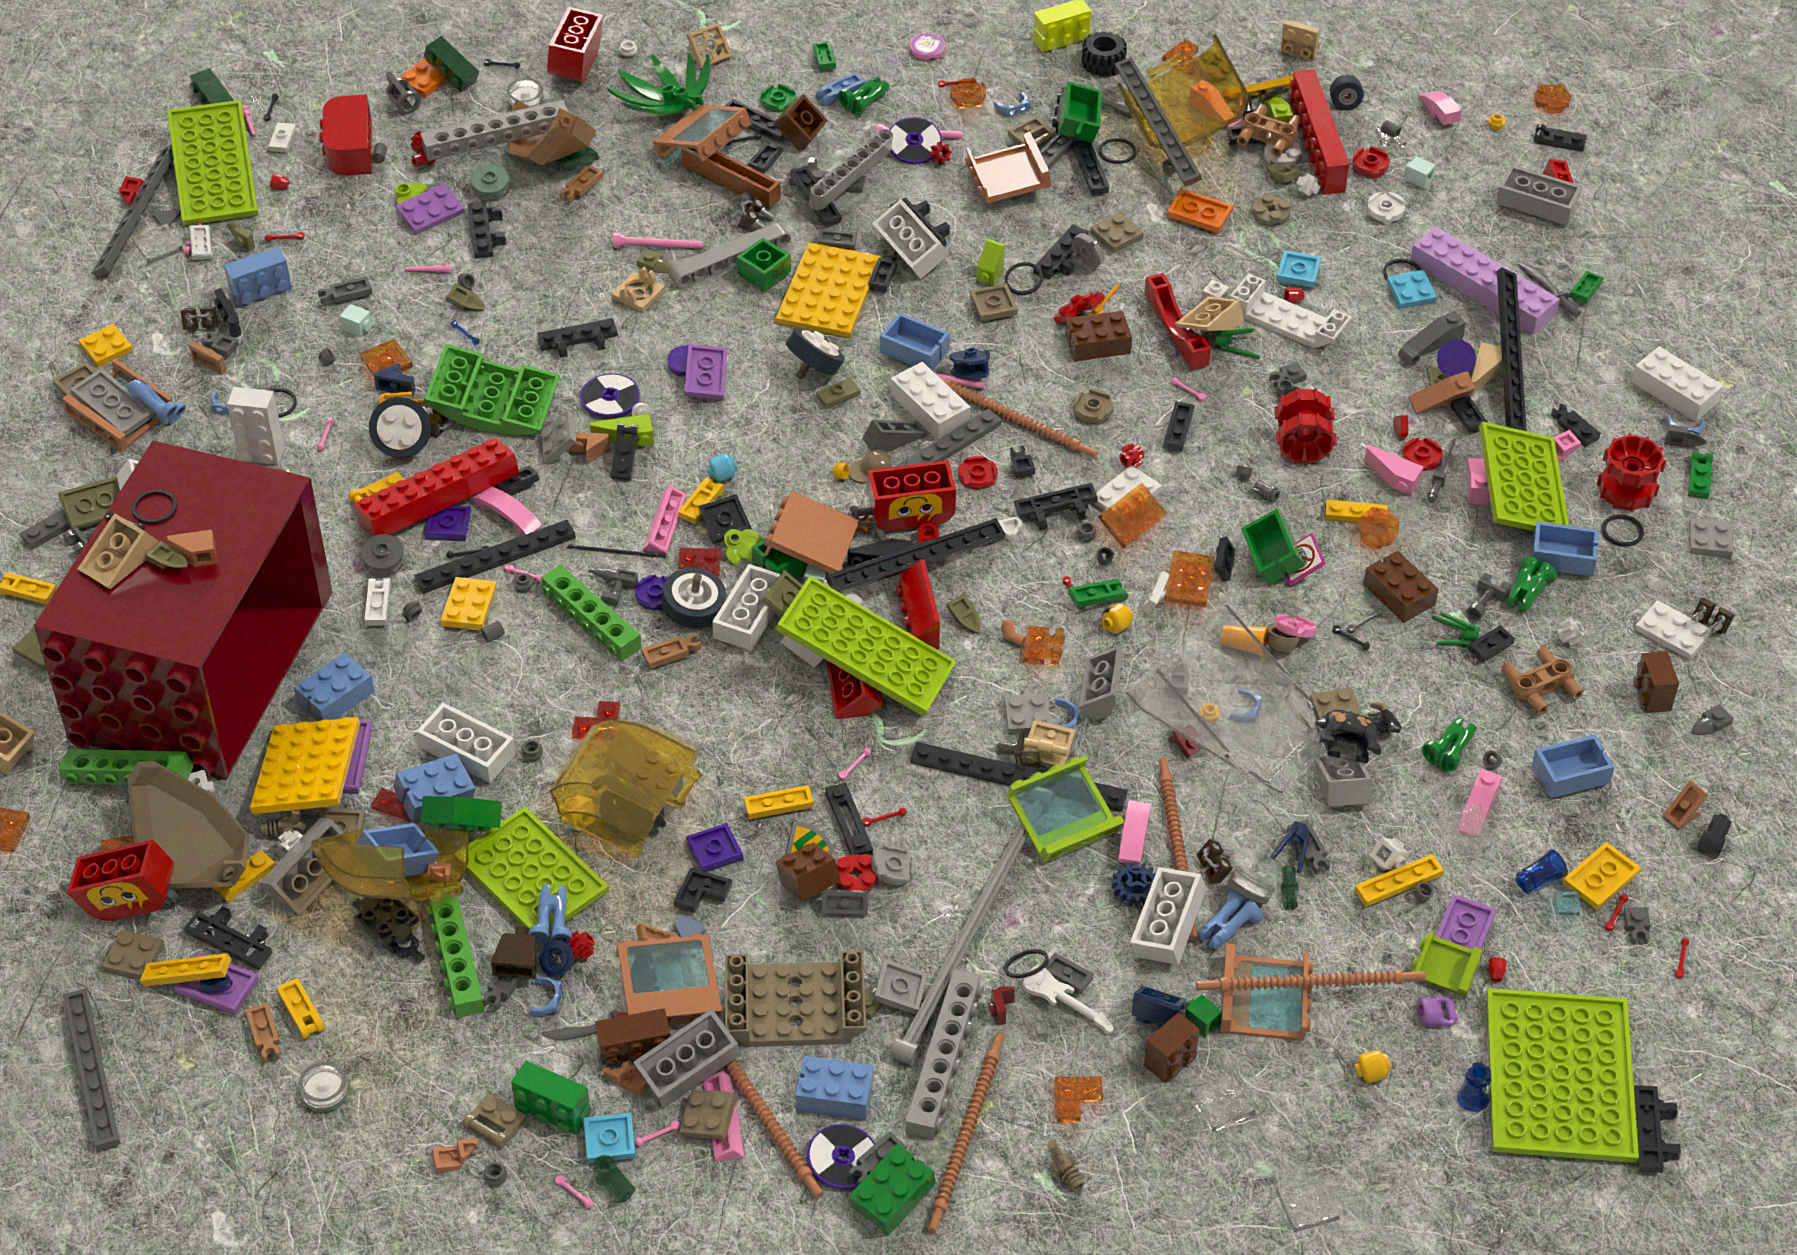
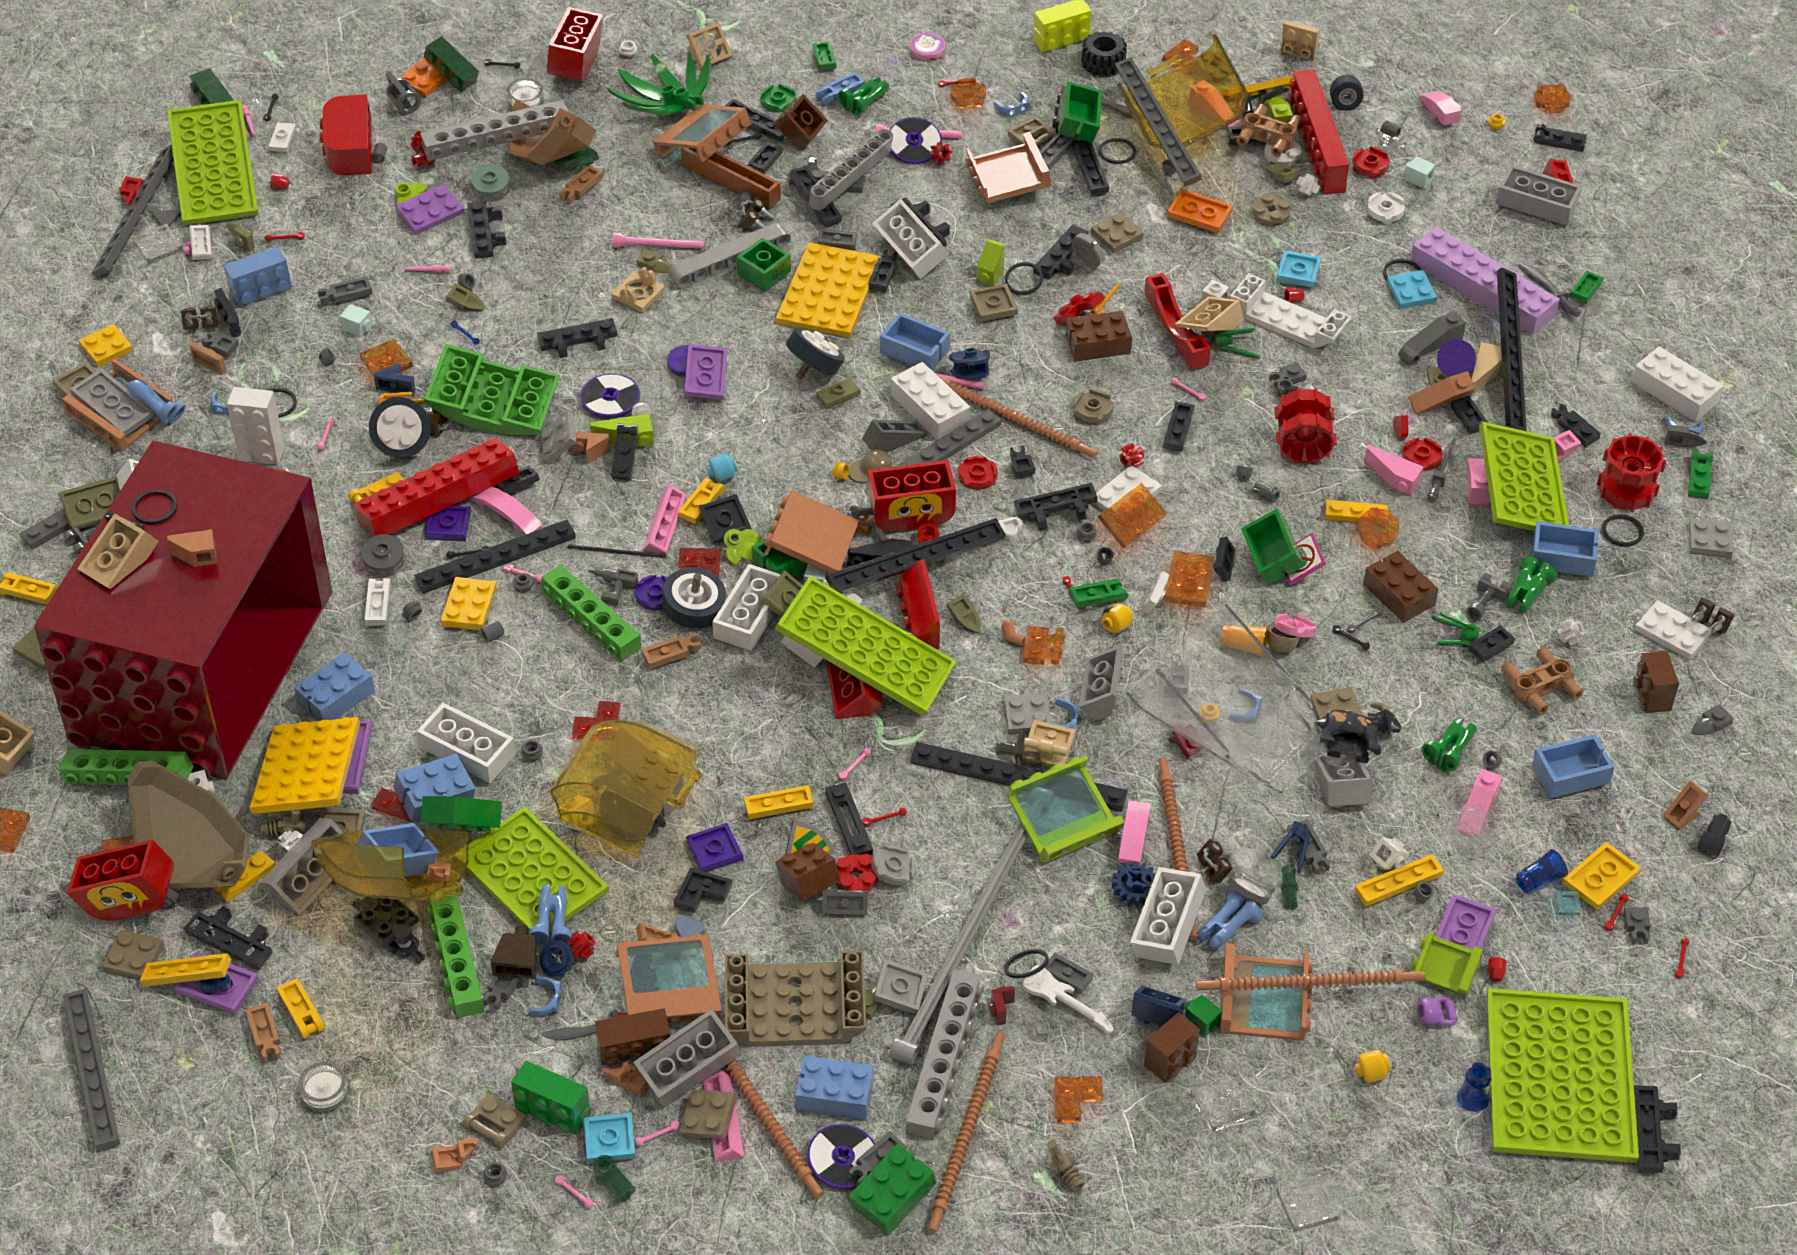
olive plate [146,541,188,569] -> none

